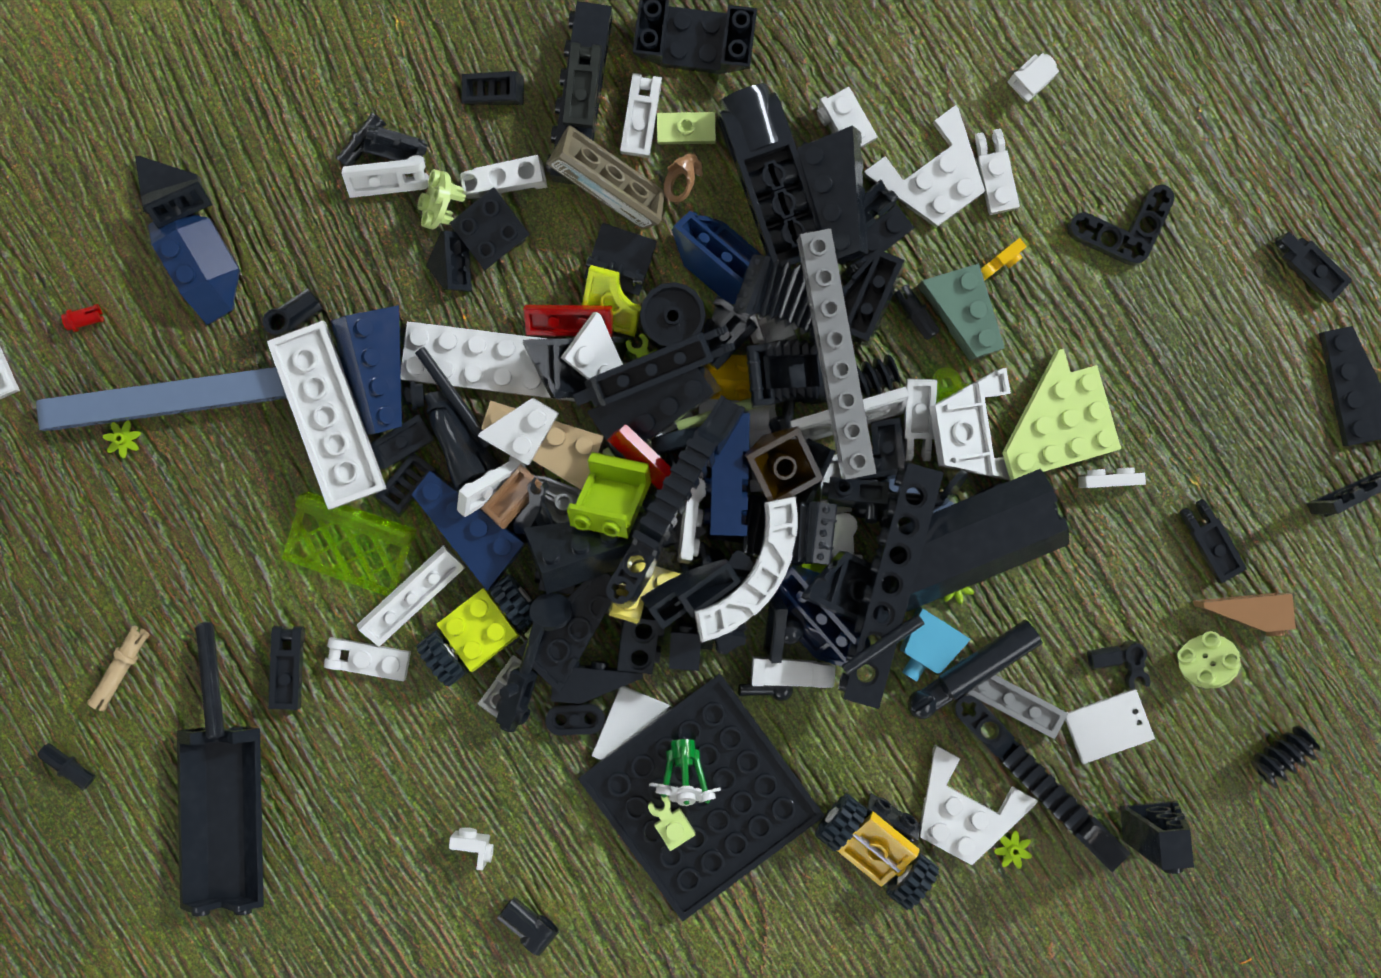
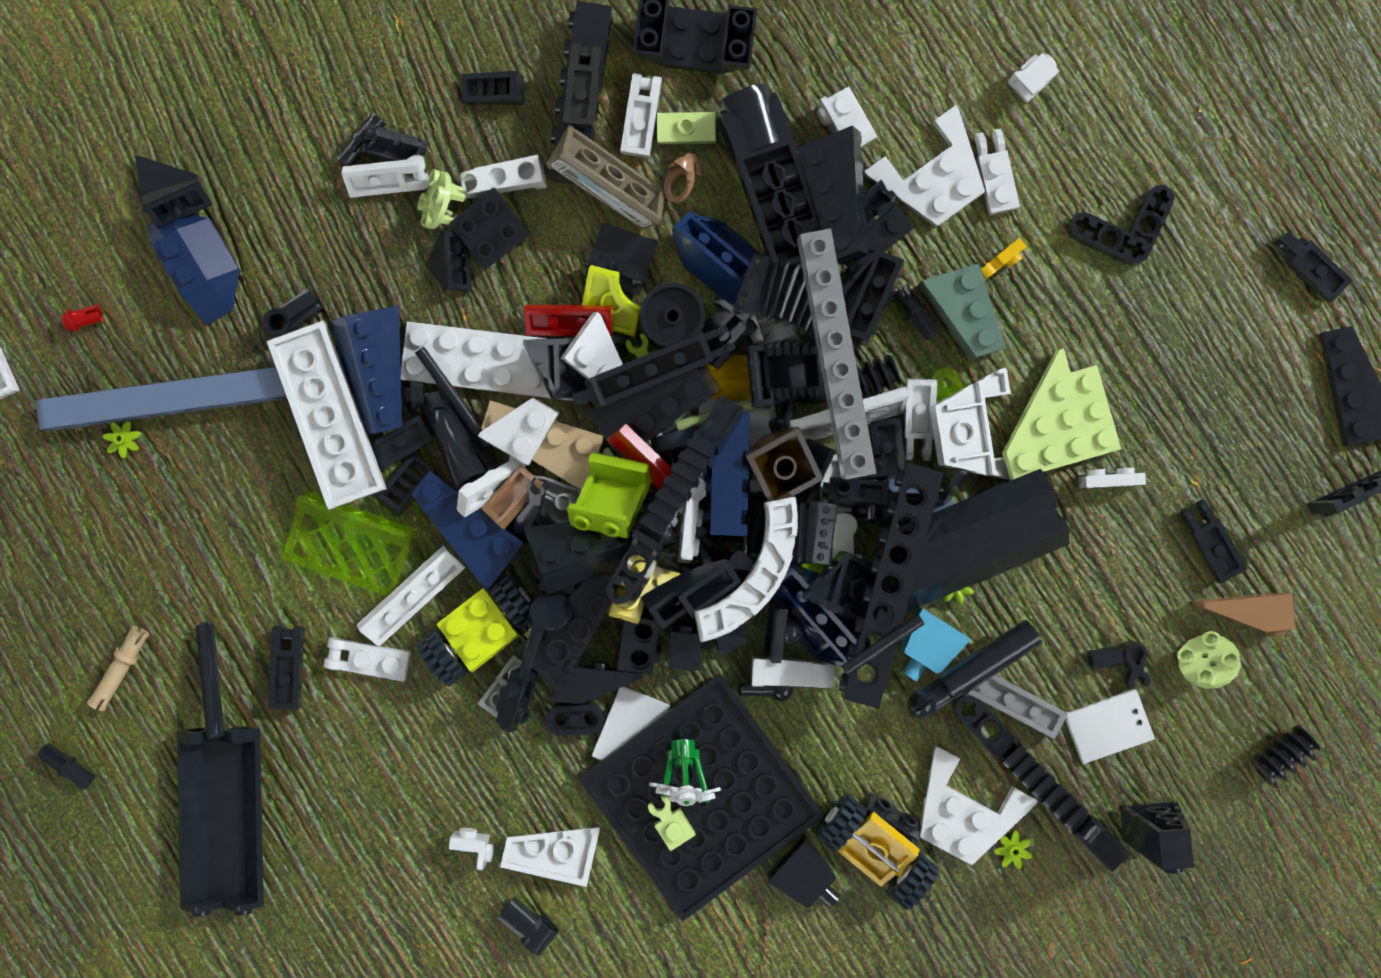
none -> white wing [500,827,600,887]
none -> black torso [767,834,840,909]

